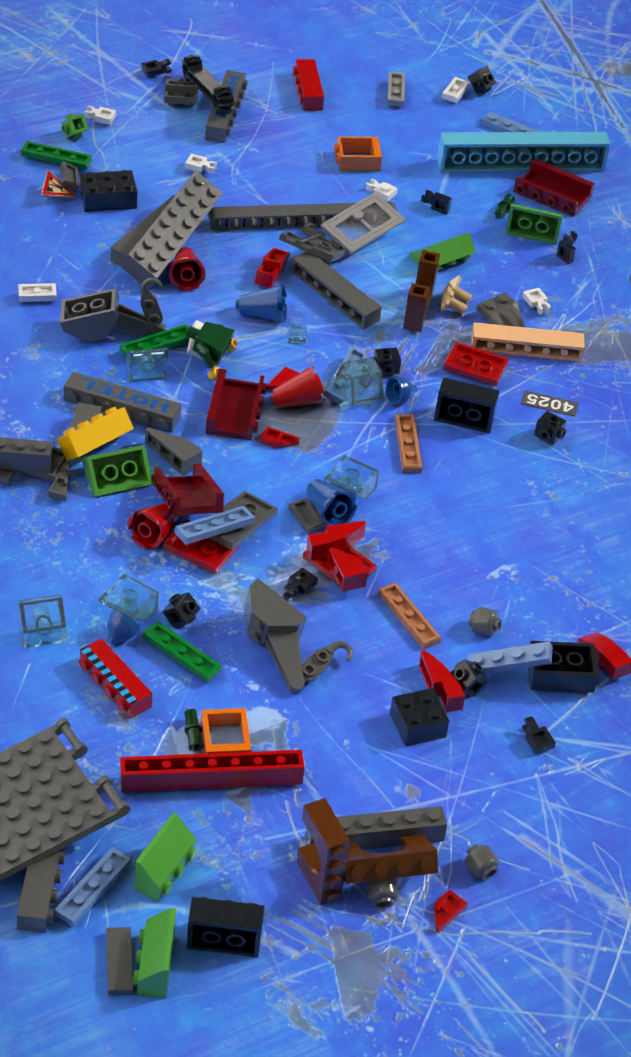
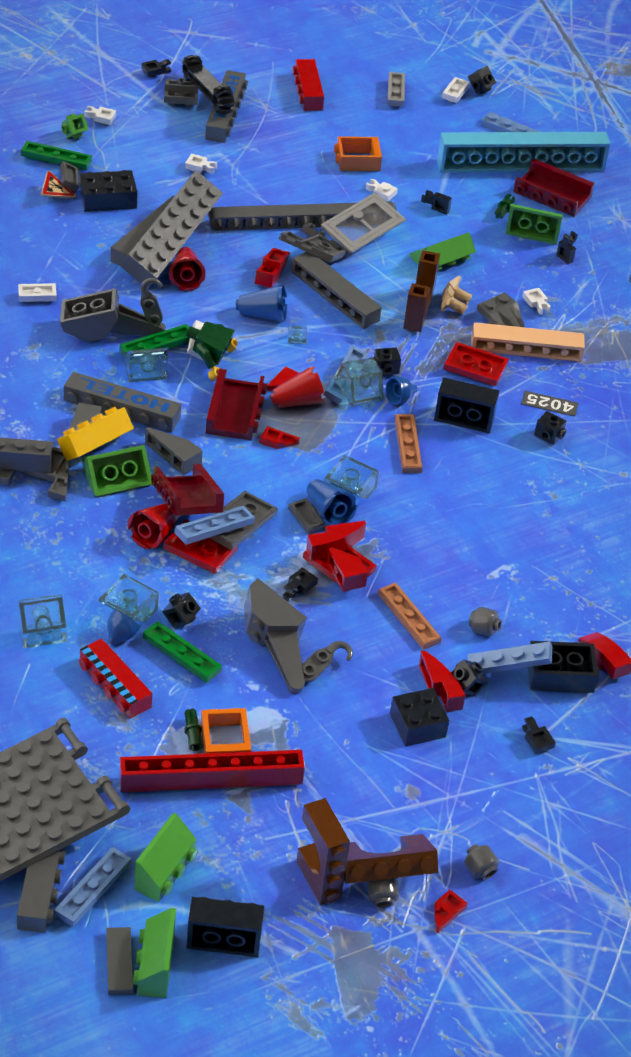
dark grey brick [305,806,447,850] -> none

